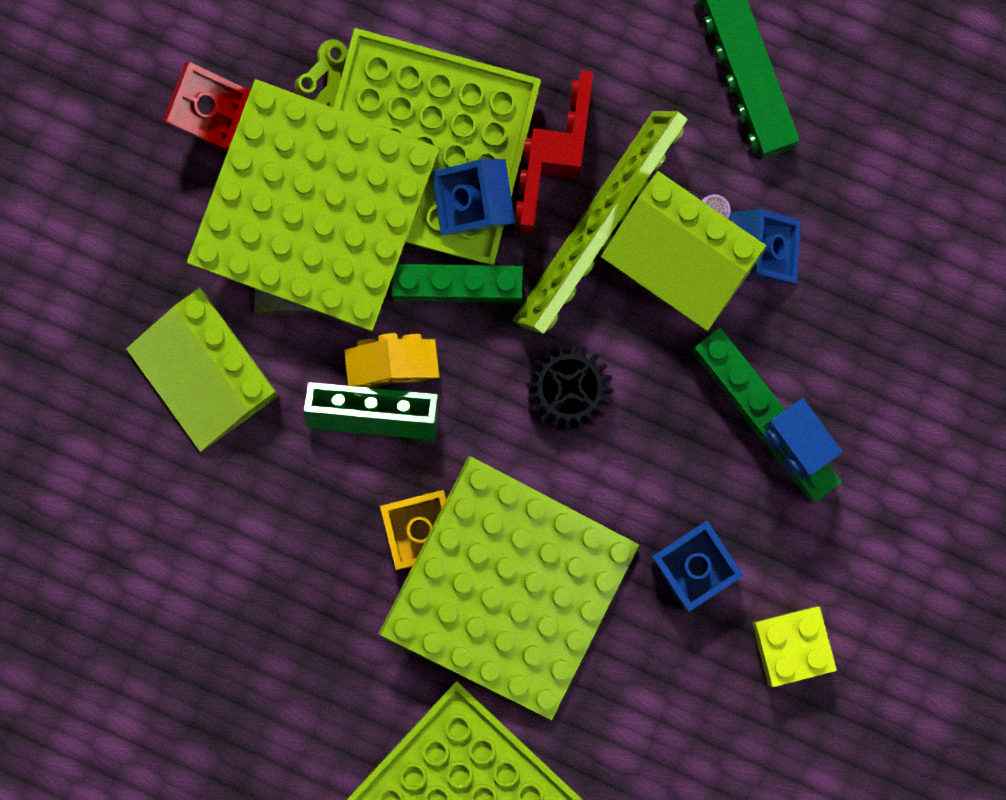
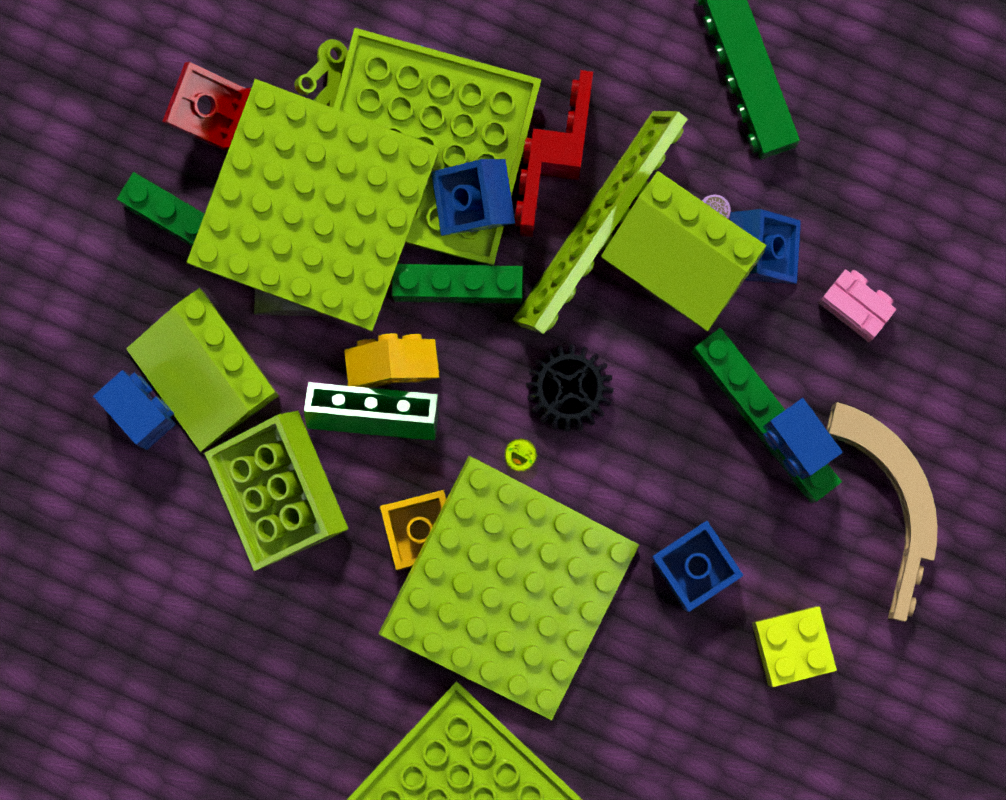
none -> blue brick [93,370,176,450]
none -> green brick [117,172,205,247]
none -> lime slope [205,411,349,571]
none -> clear neon green tile [504,439,537,472]
none -> bright pink brick [818,269,896,342]
none -> tan arch [826,402,937,622]

